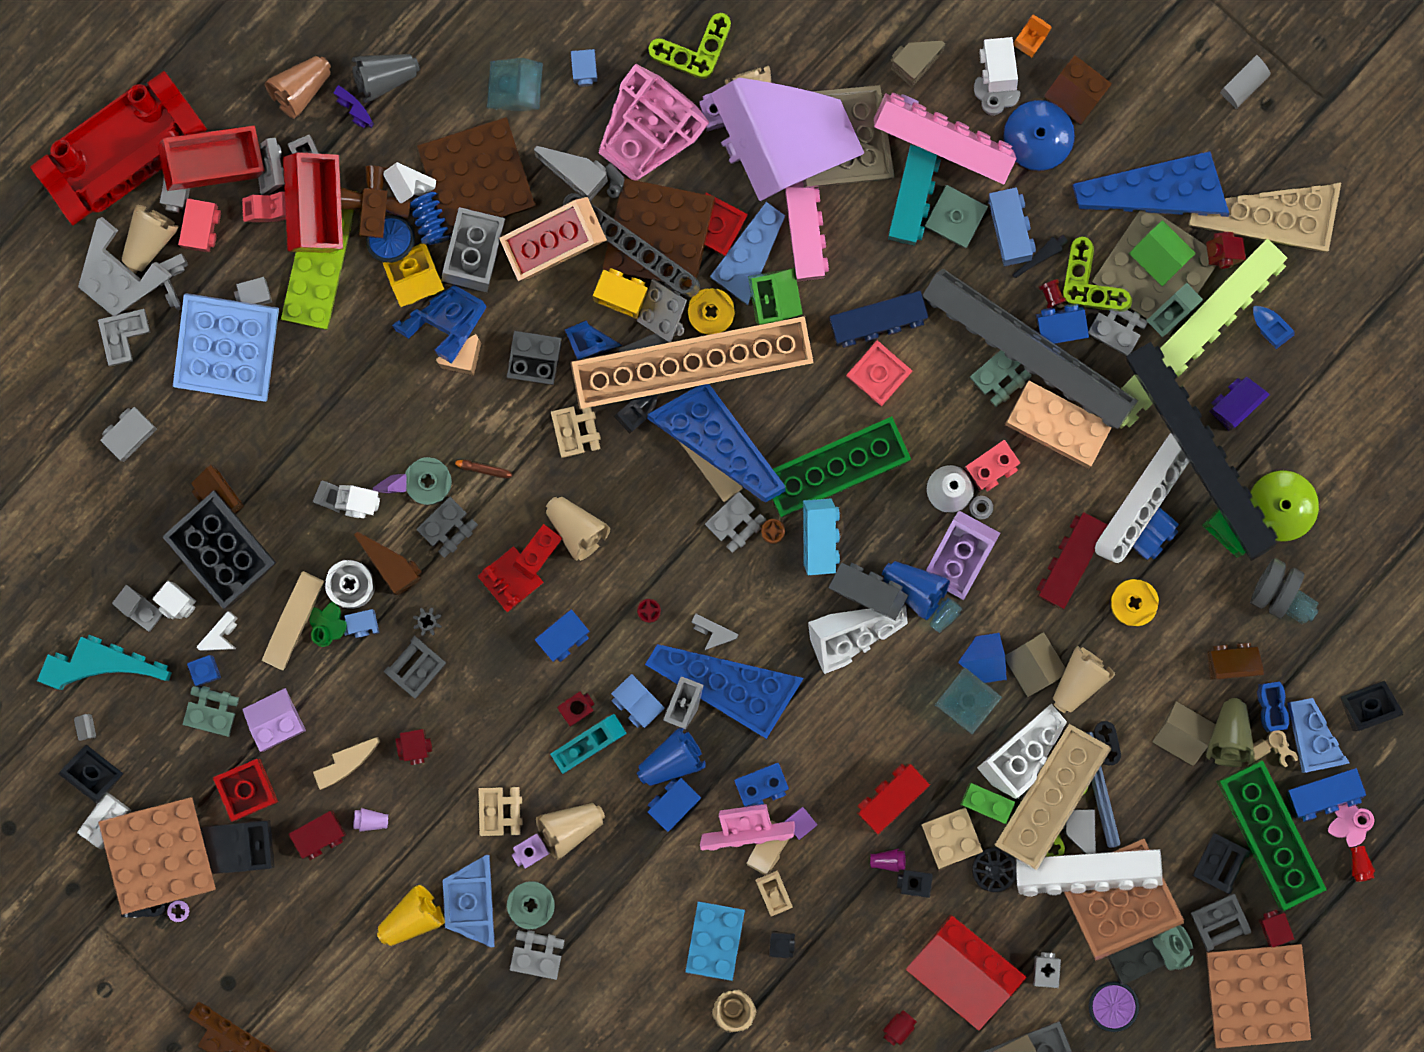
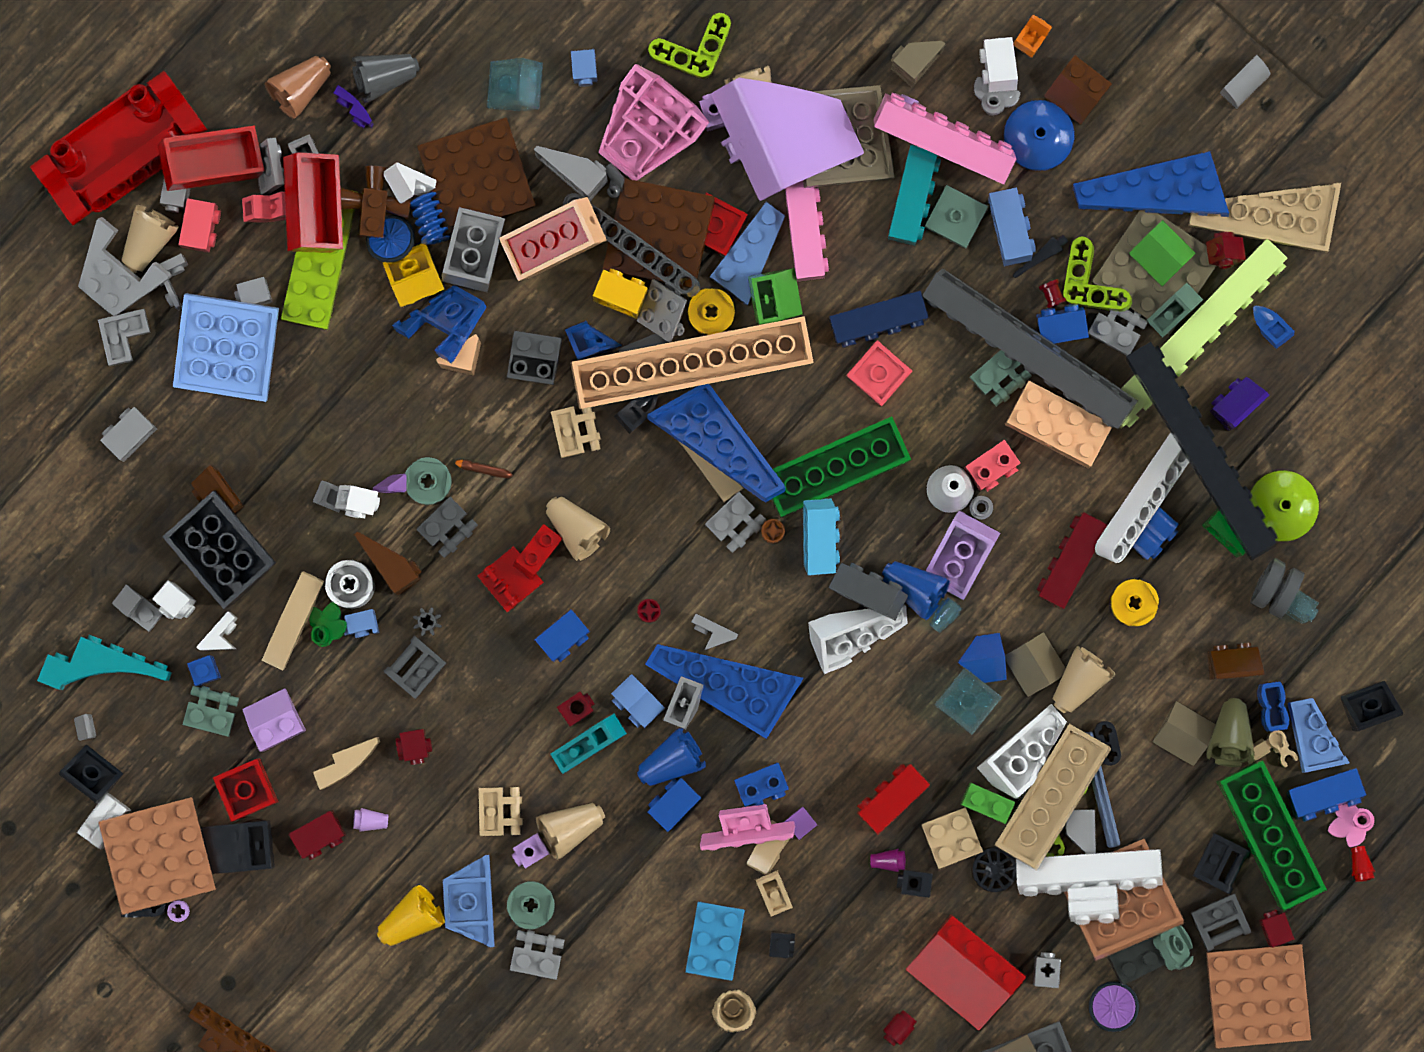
none -> white brick [1068,885,1119,925]

